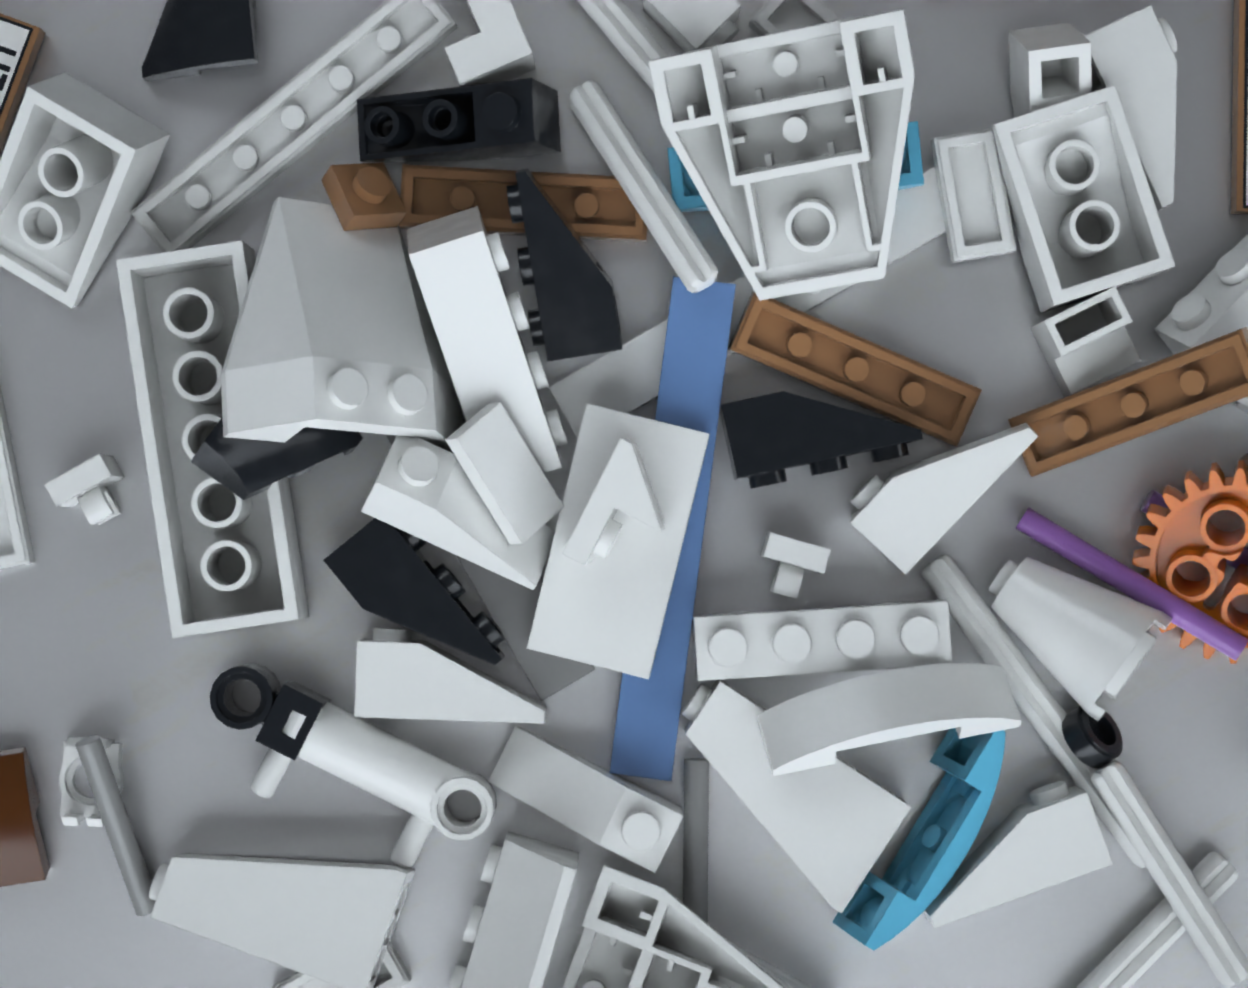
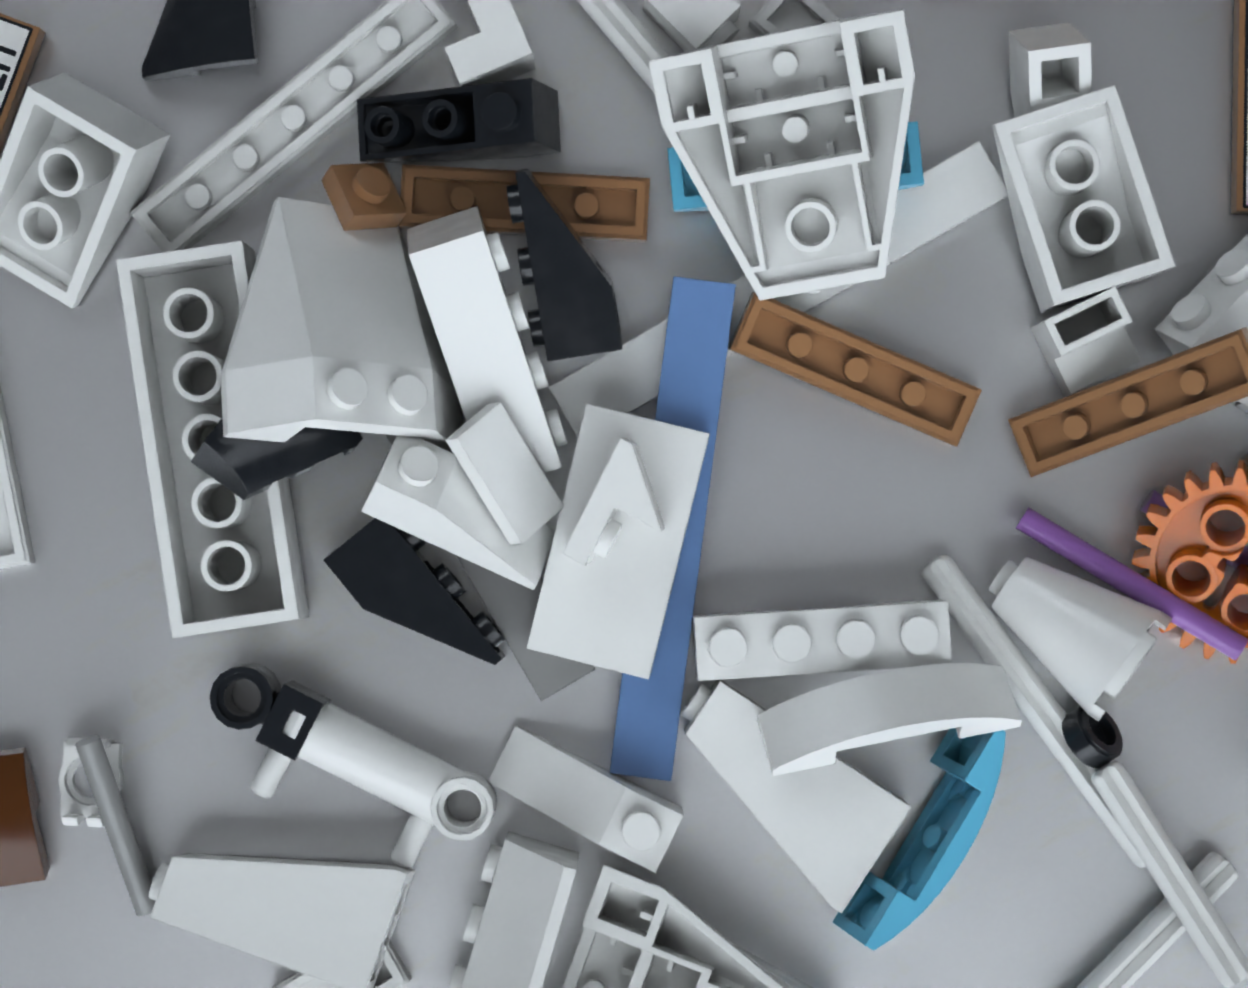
white tile [44,454,125,525] -> none
white slope [354,627,547,724] -> none
white axle [569,80,718,293] -> none
light grey bar [683,758,709,924] -> none
black slope [720,391,923,489] -> none
white tile [760,532,831,599] -> none
white slope [850,423,1038,575] -> none
white slope [924,781,1113,929] -> none
white tile [930,128,1016,263] -> none
white slope [1084,5,1178,212] -> none

